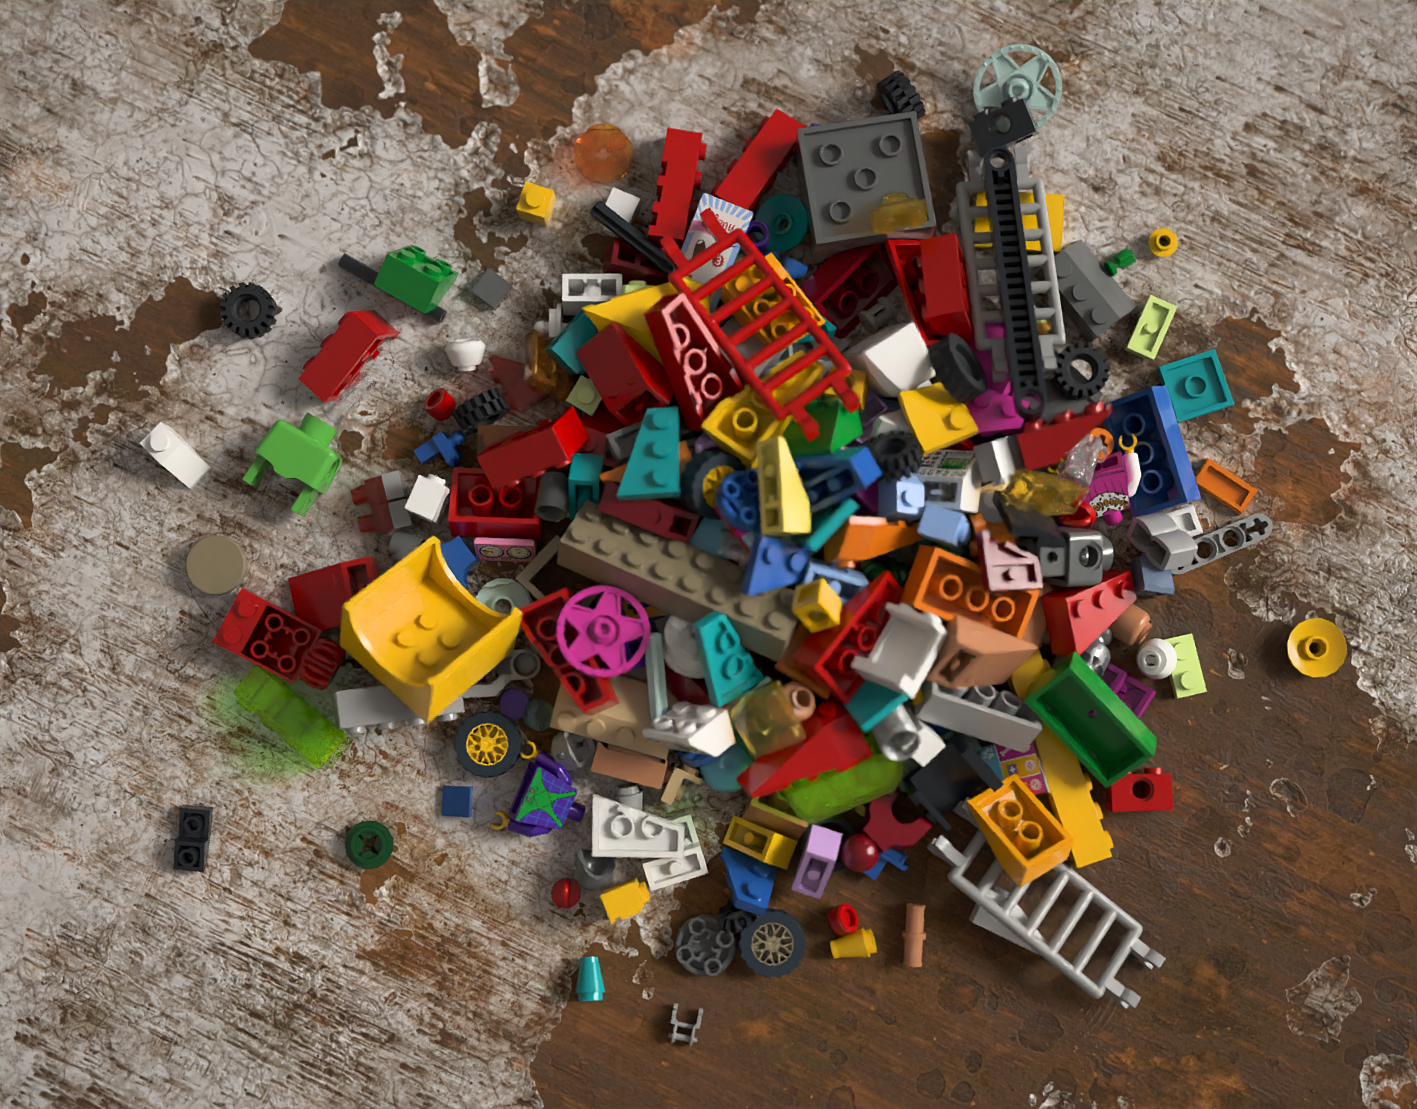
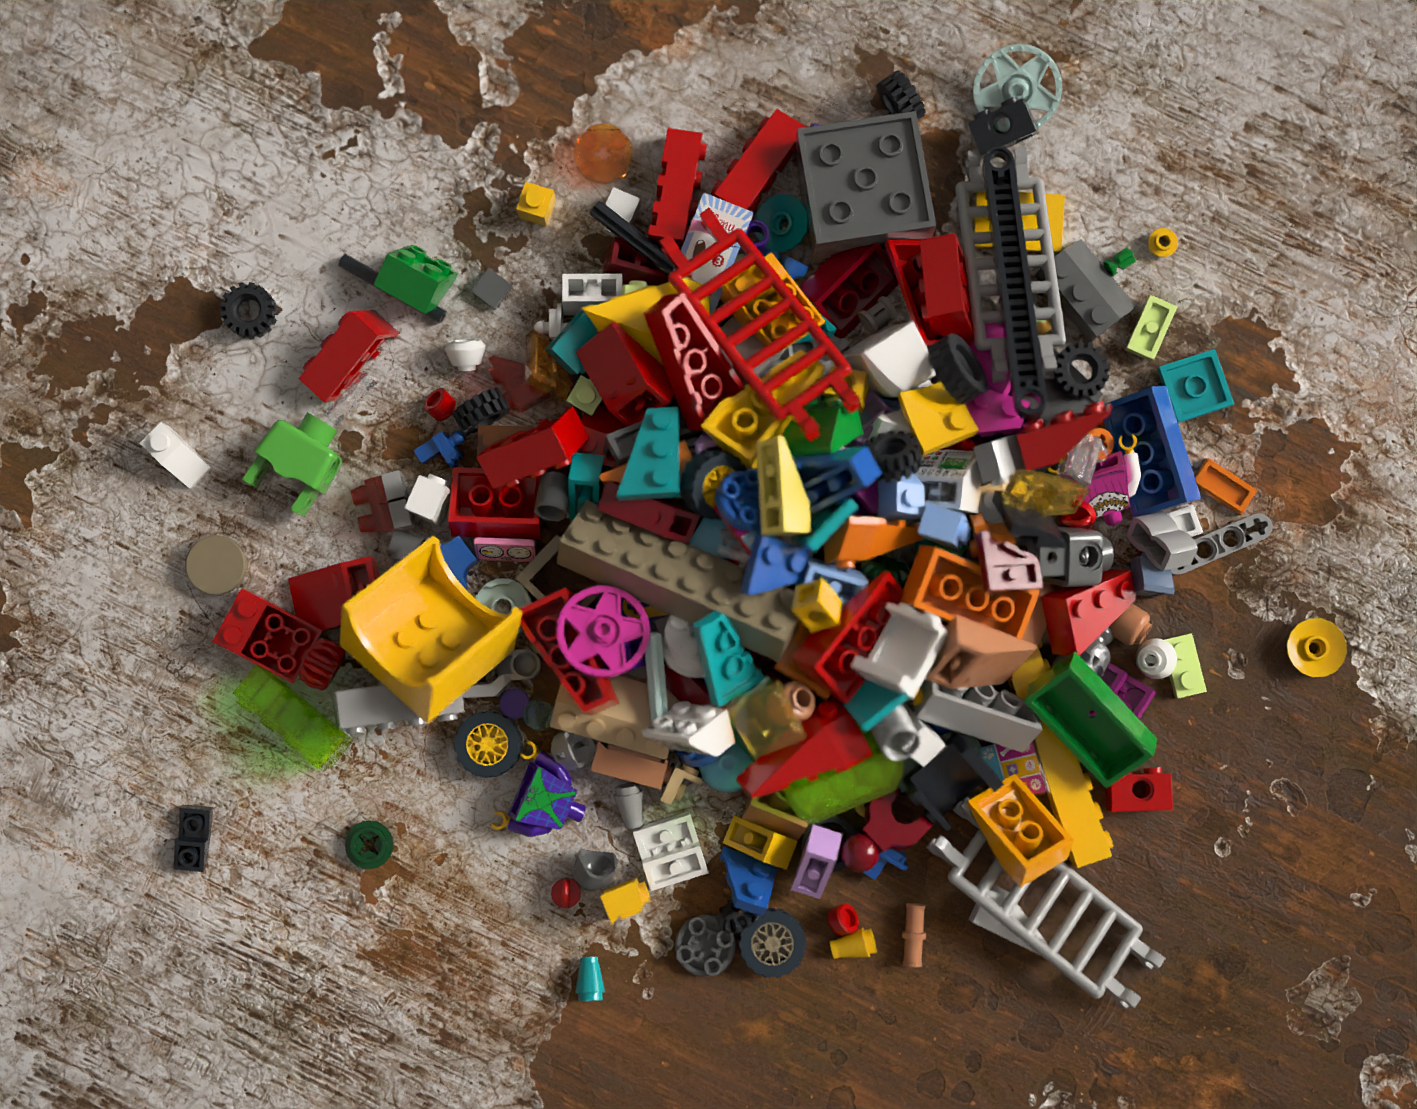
blue slope [442,785,473,817] -> none
white wing [592,794,684,858] -> none
light grey piece [668,1003,703,1047] -> none
clear yellow piece [870,192,928,234] -> none

